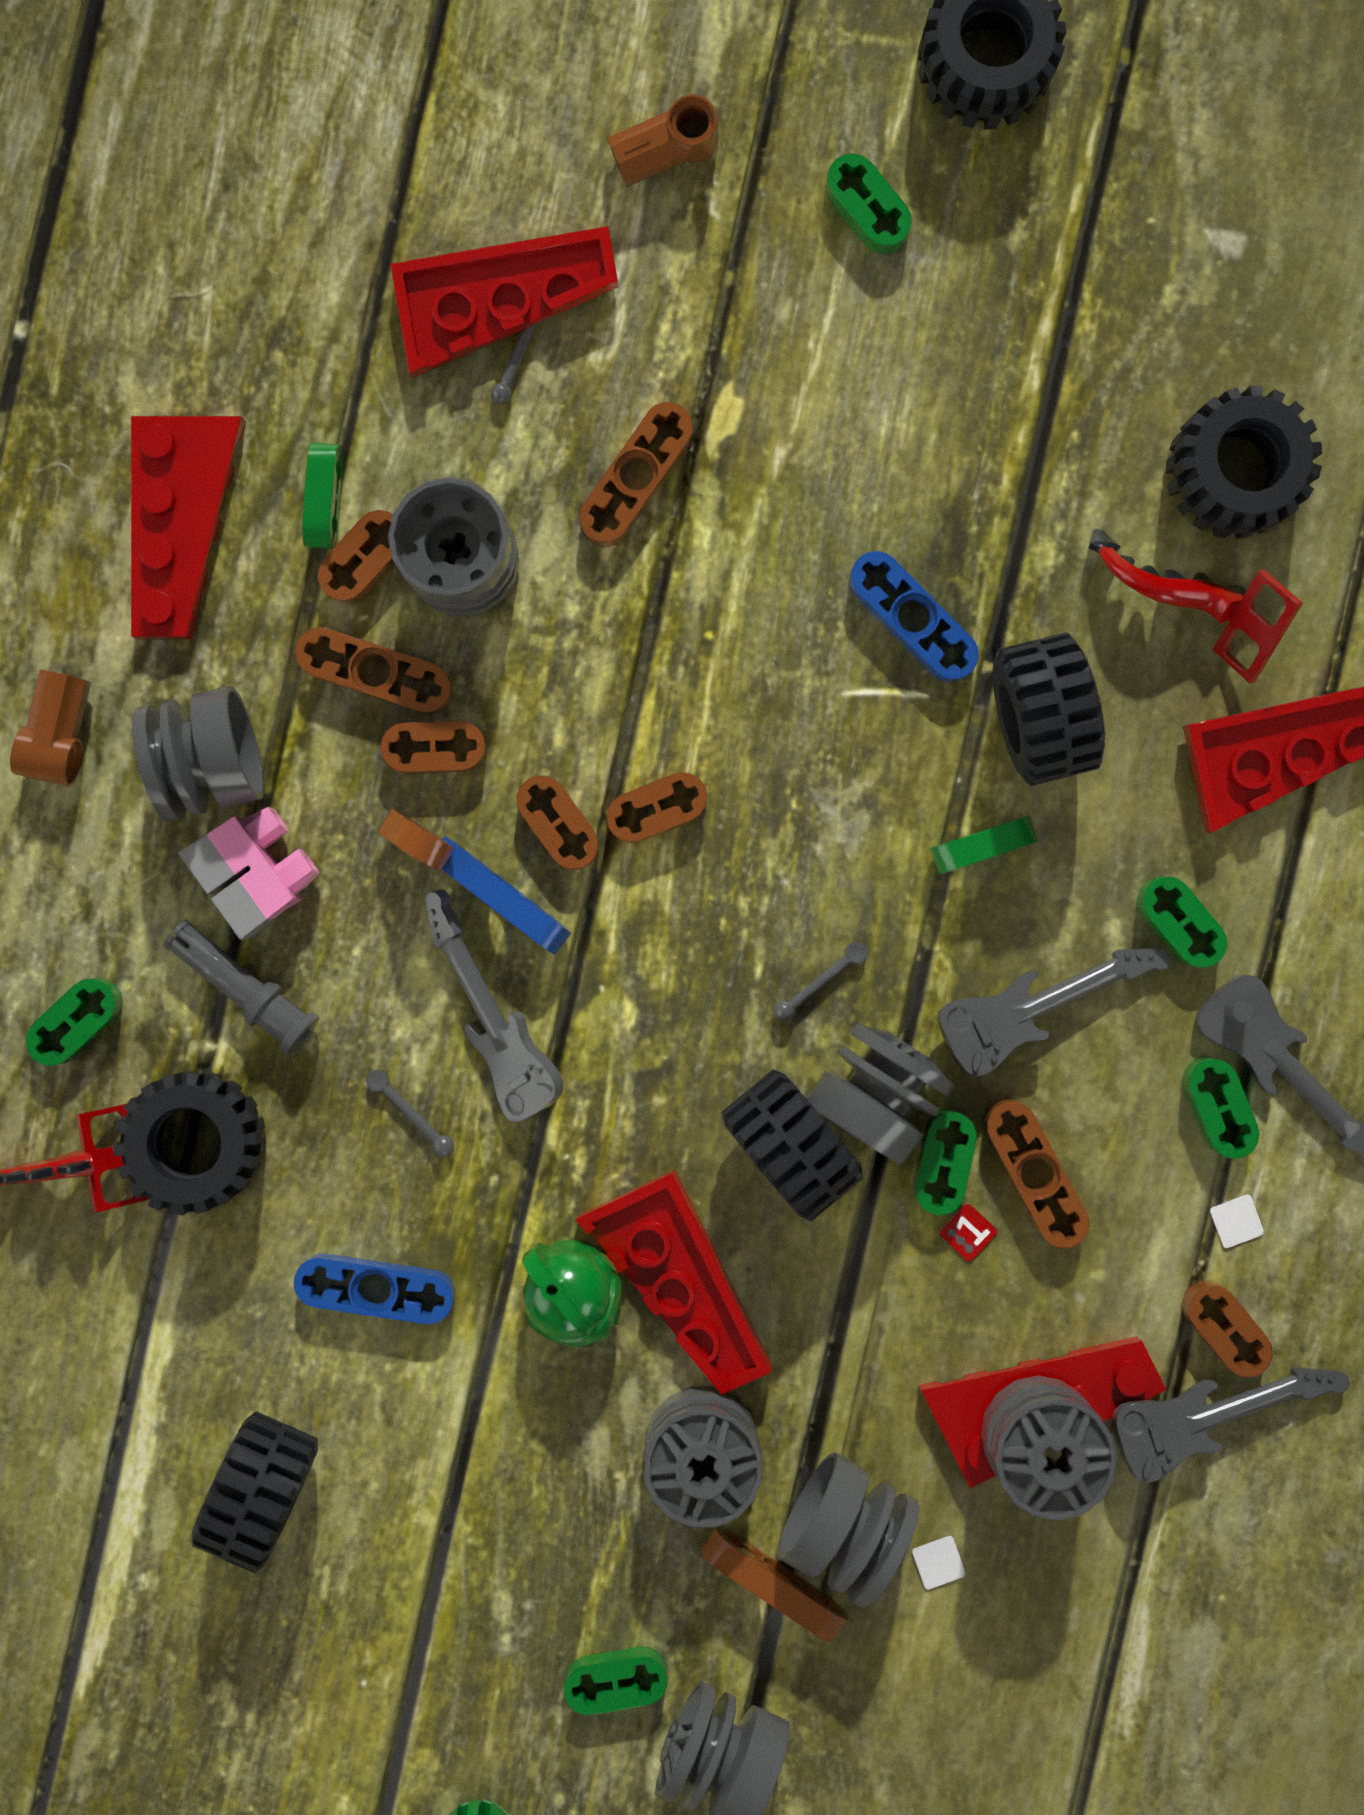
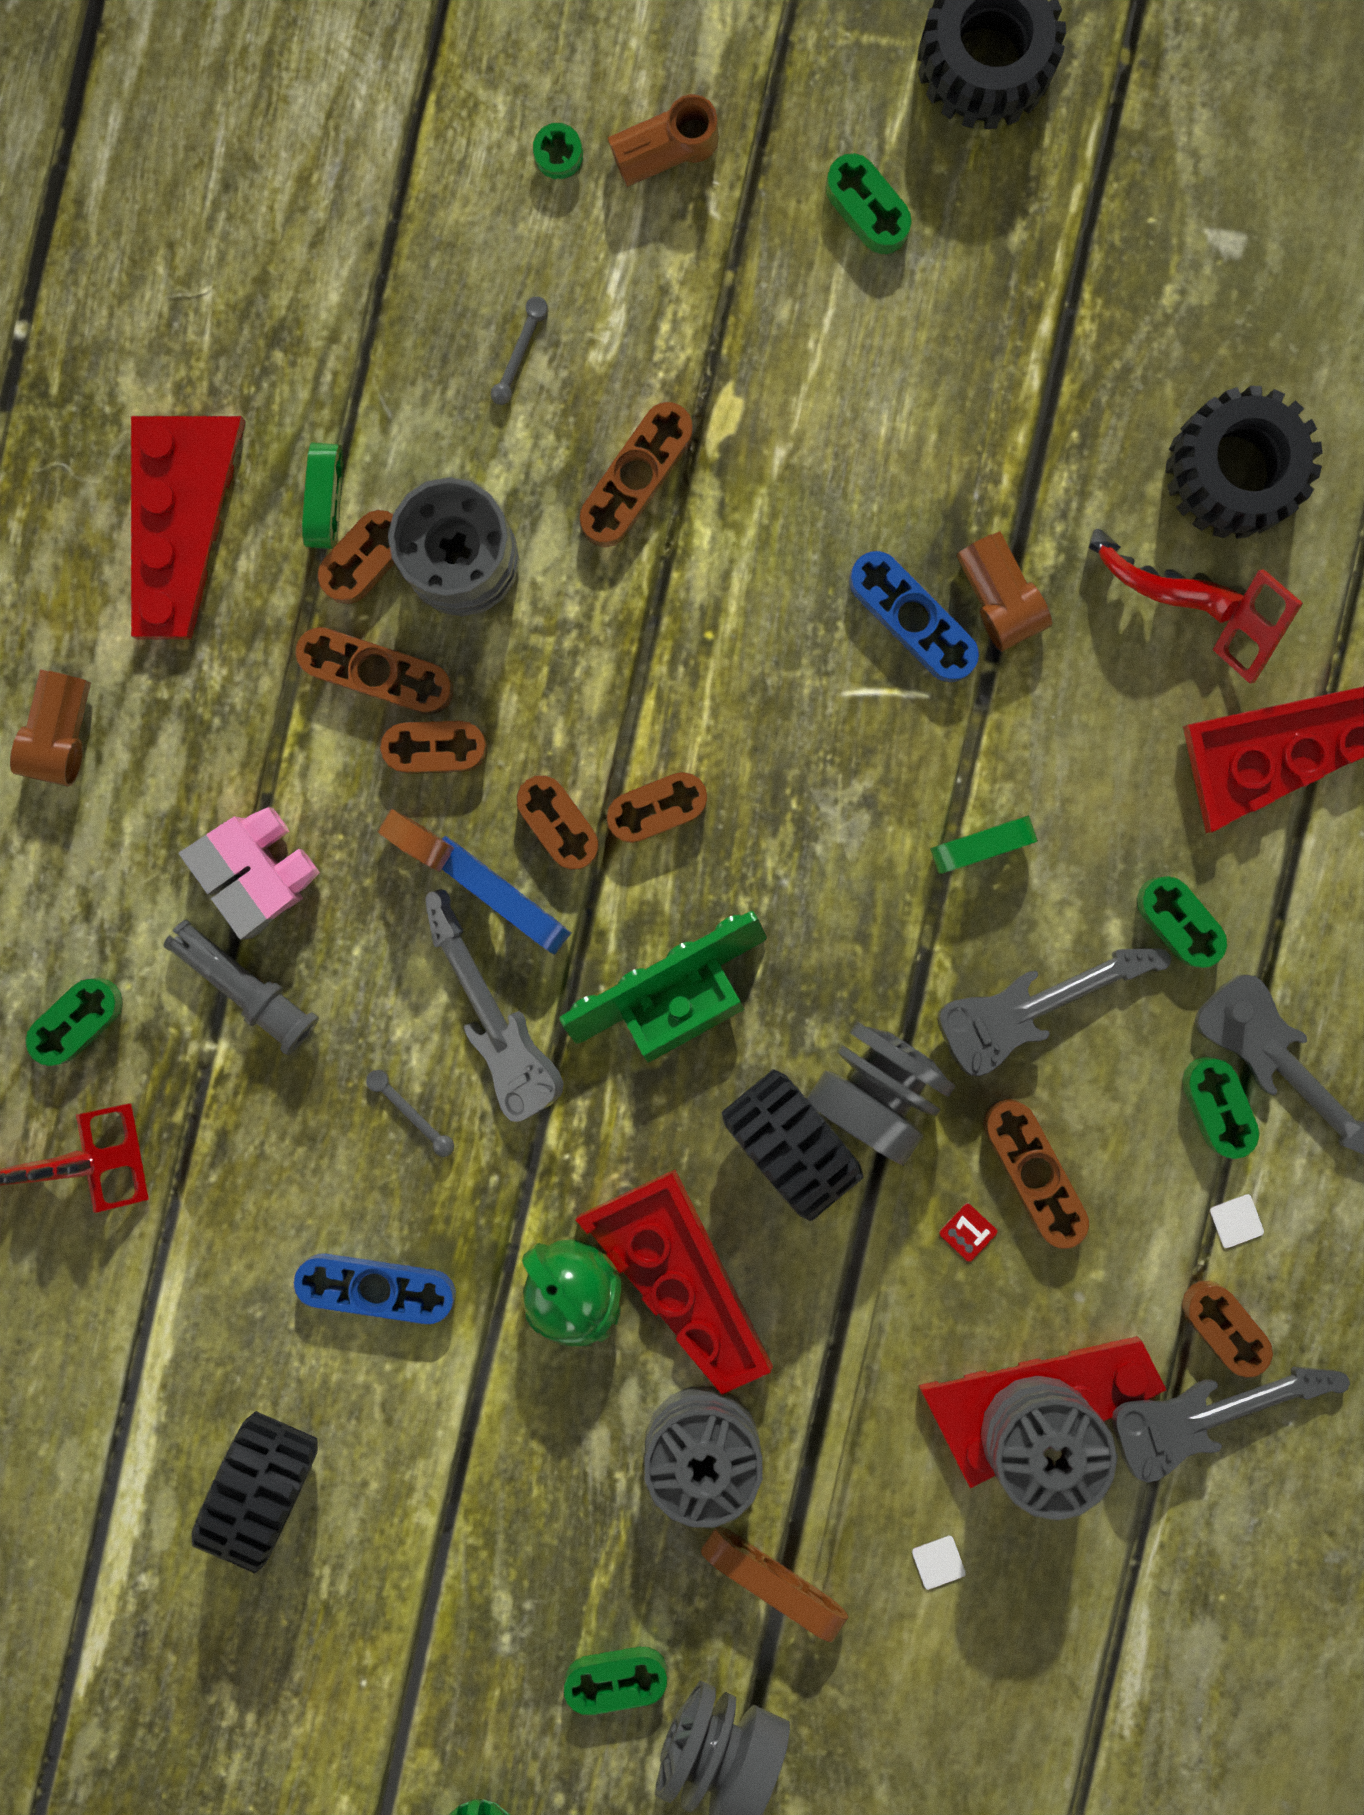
black tyre [113,1071,266,1215] -> none
dark grey wheel [132,686,265,822] -> none
red wing [390,226,619,379] -> none
dark grey hinge [773,942,867,1023] -> none
dark grey wheel [777,1452,920,1607] -> none
green beam [913,1110,977,1215] -> none
black tyre [992,632,1105,786] -> none
none -> green bush [533,123,583,180]
none -> green bracket [559,911,767,1063]
none -> dark orange piece [956,531,1052,651]

